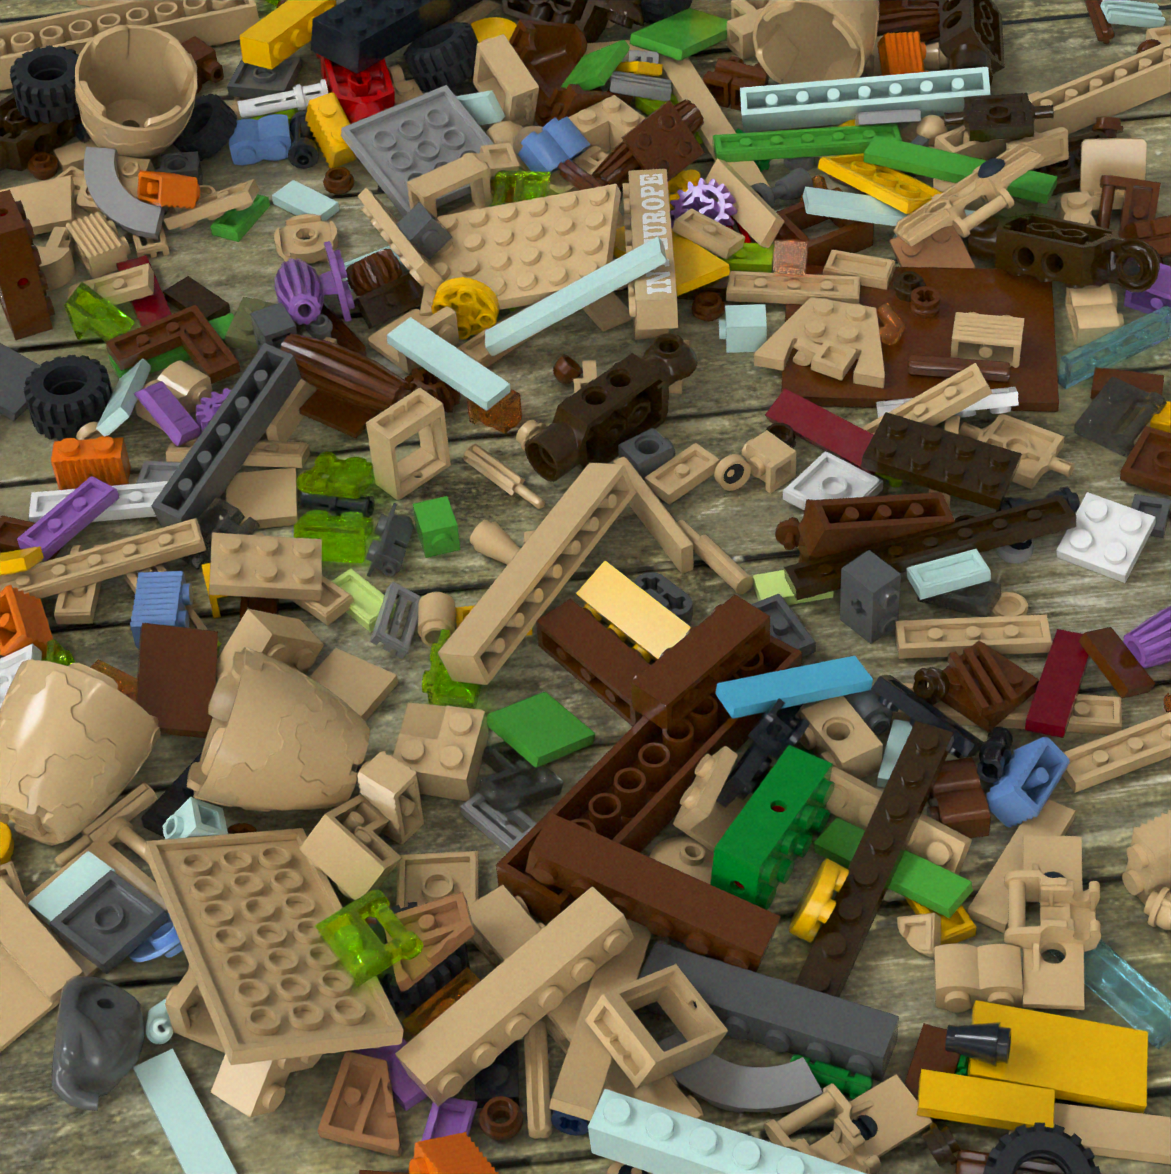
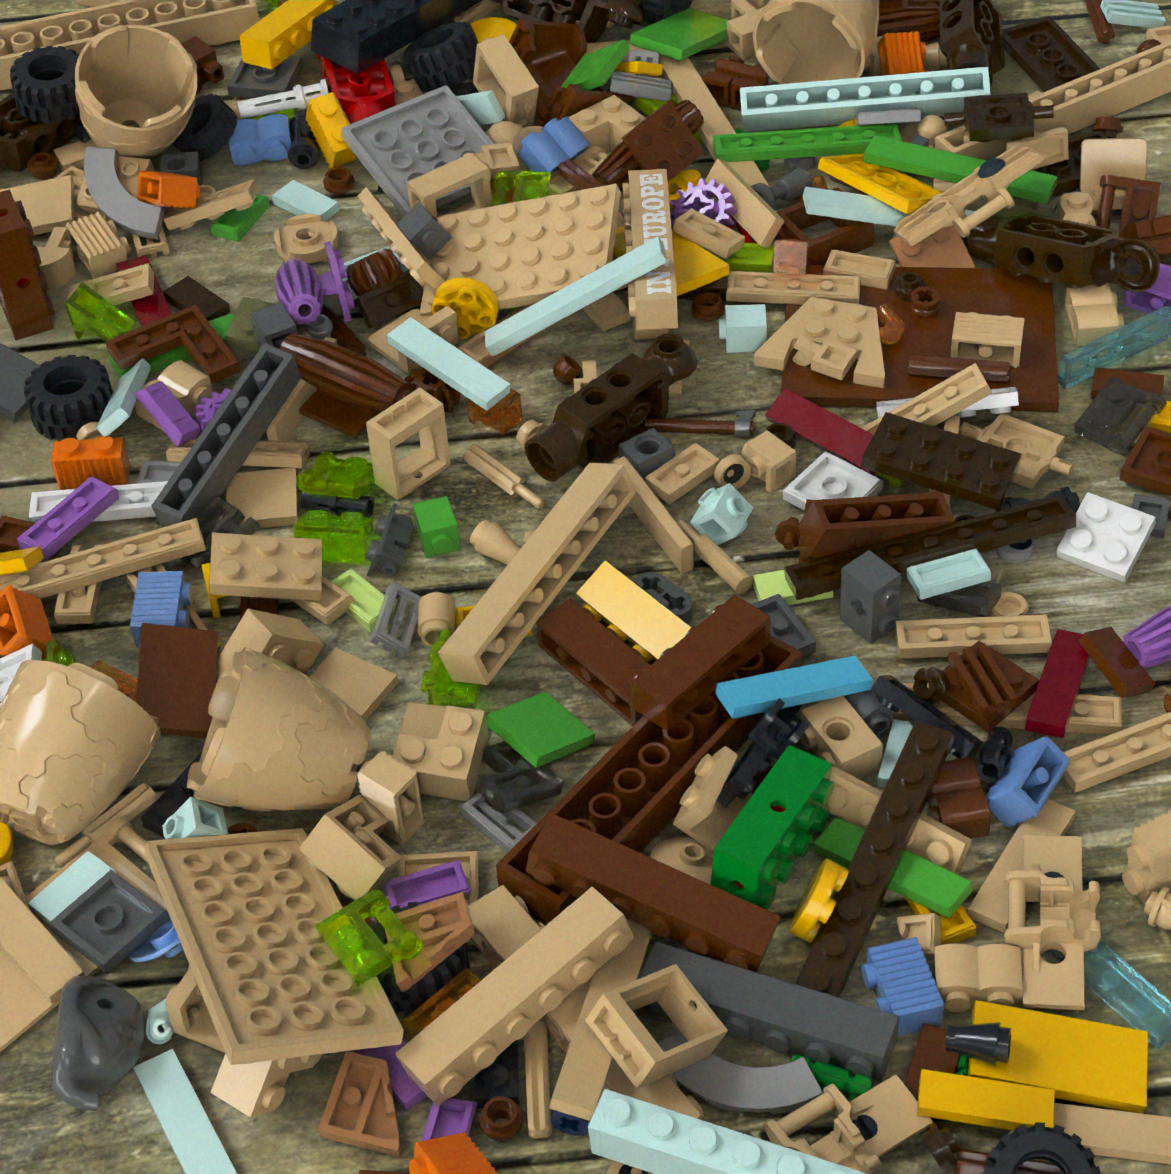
none -> medium lavender tile [381,860,471,911]
none -> reddish brown piece [645,410,755,437]
none -> light aqua brick [690,483,754,545]
none -> medium blue brick [861,937,944,1037]
none -> dark brown plate [1003,16,1100,92]

